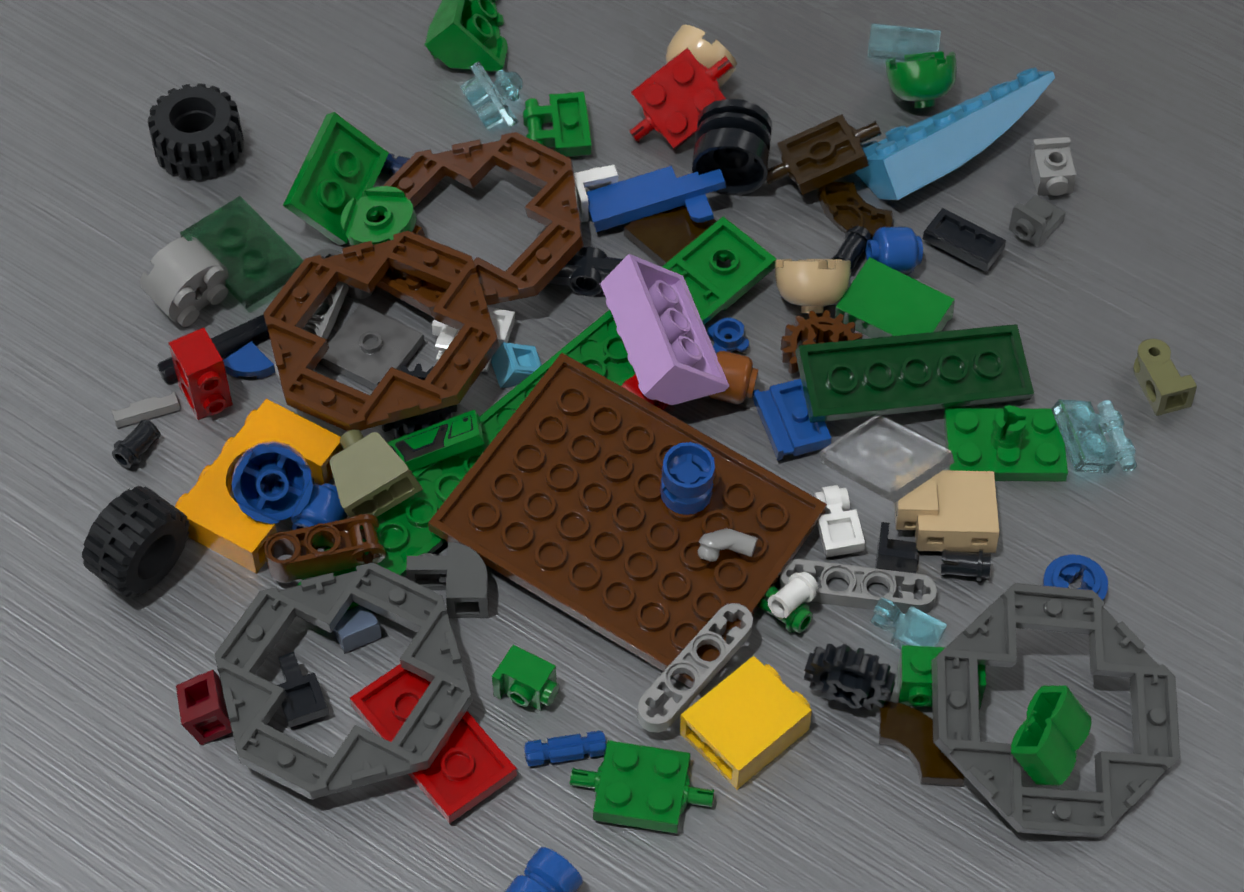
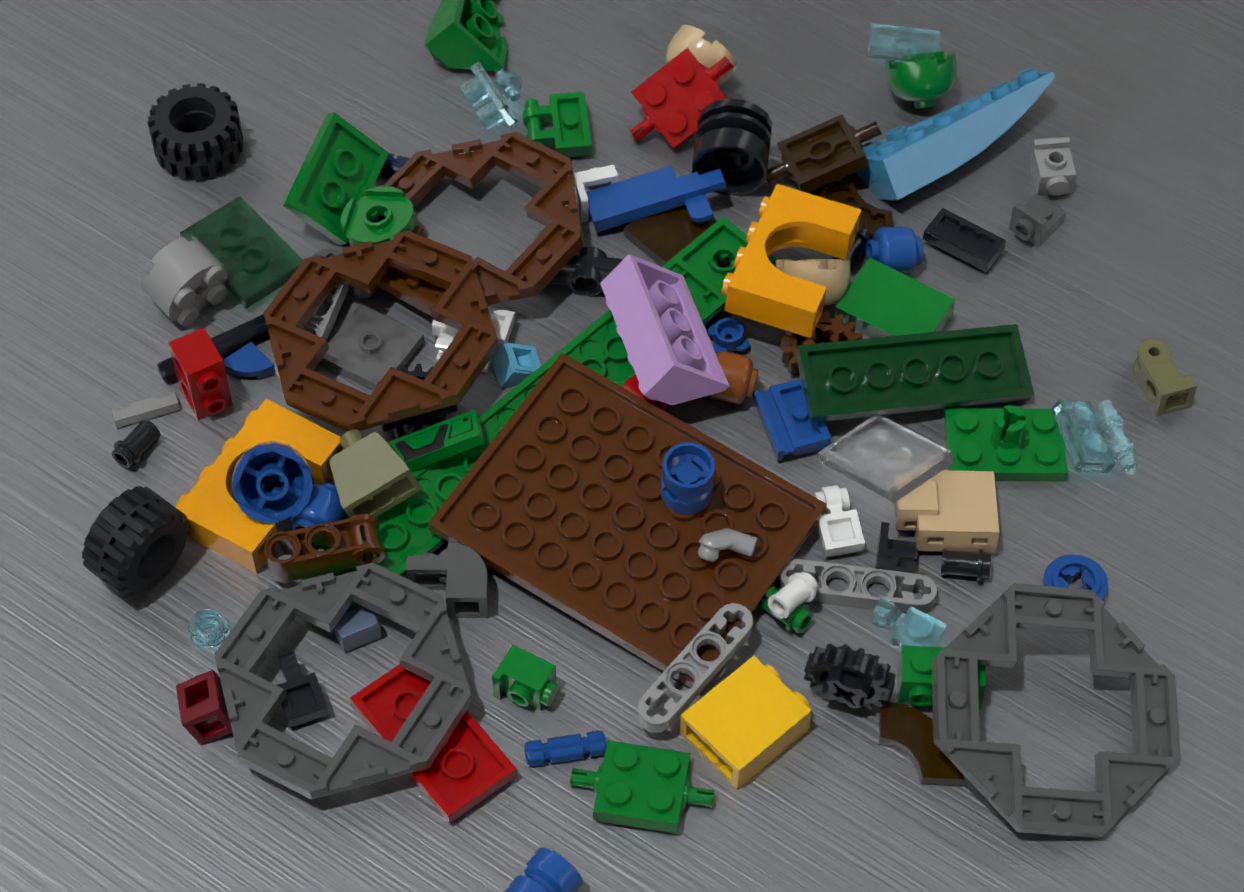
green brick [1011,685,1092,785] -> none
none -> clear light blue plate [188,609,229,647]
none -> light orange arch [721,184,861,338]

